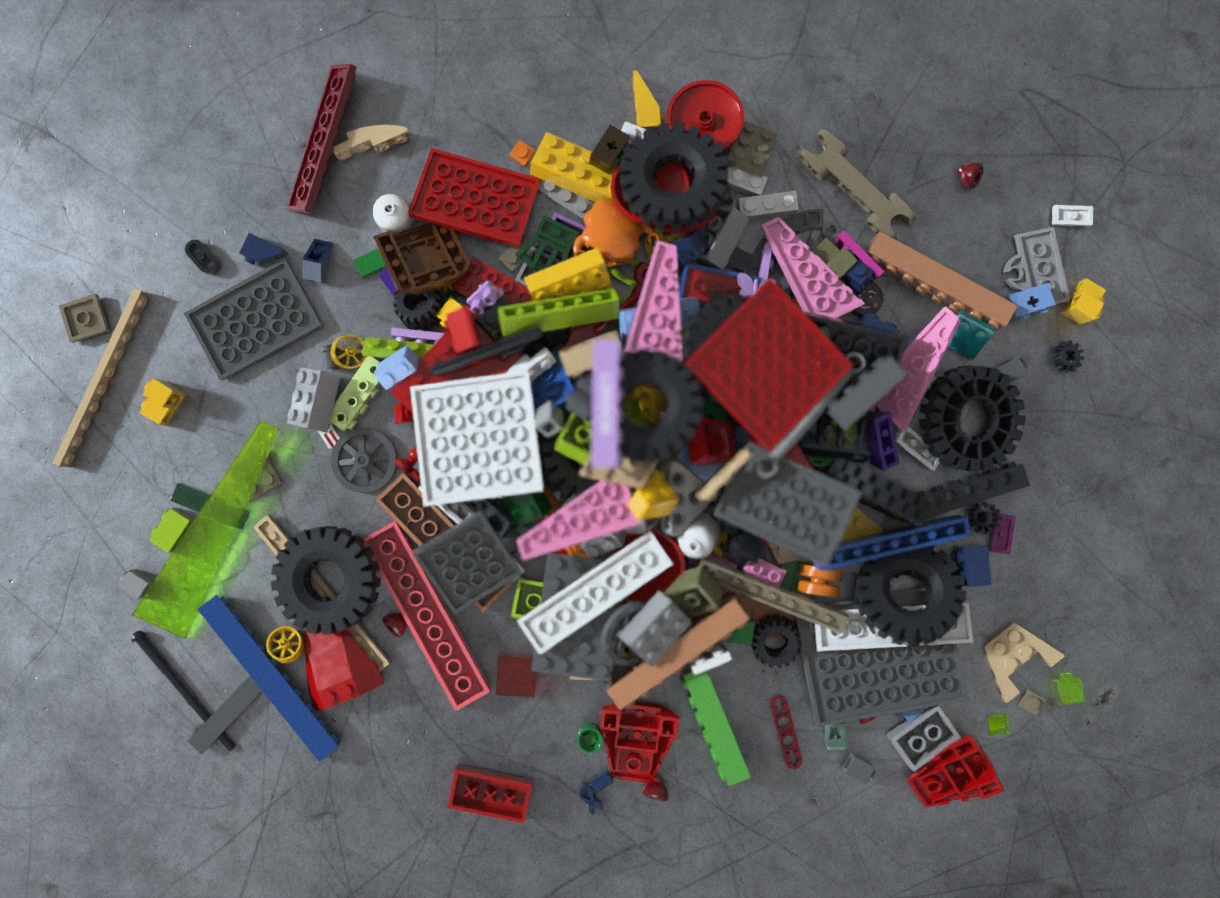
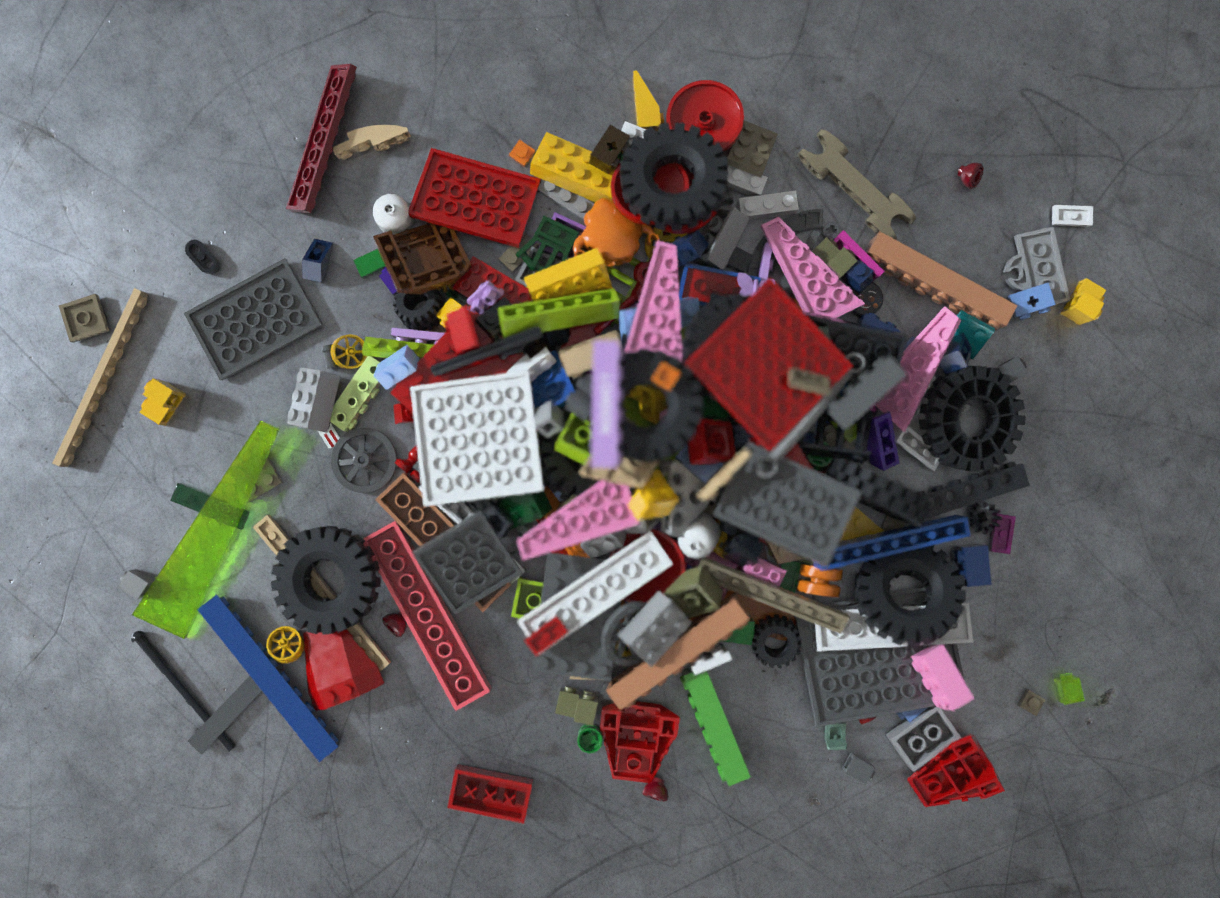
lime brick [149,508,196,553] -> none
dark blue slope [239,233,288,265] -> none
clear red brick [496,653,537,697] -> none
dark blue bar [579,771,614,815] -> none
dark red beam [769,694,802,769] -> none
tan wing [982,622,1065,703] -> none
clear neon green slope [988,714,1009,735] -> none
black gear [1049,340,1085,373] -> none
none -> red plate [524,615,569,657]
none -> olive brick [555,686,598,726]
none -> orange plate [651,362,680,391]
none -> dark tan plate [788,368,831,396]
none -> bright pink brick [911,645,974,710]
none -> dark blue brick [938,333,972,374]

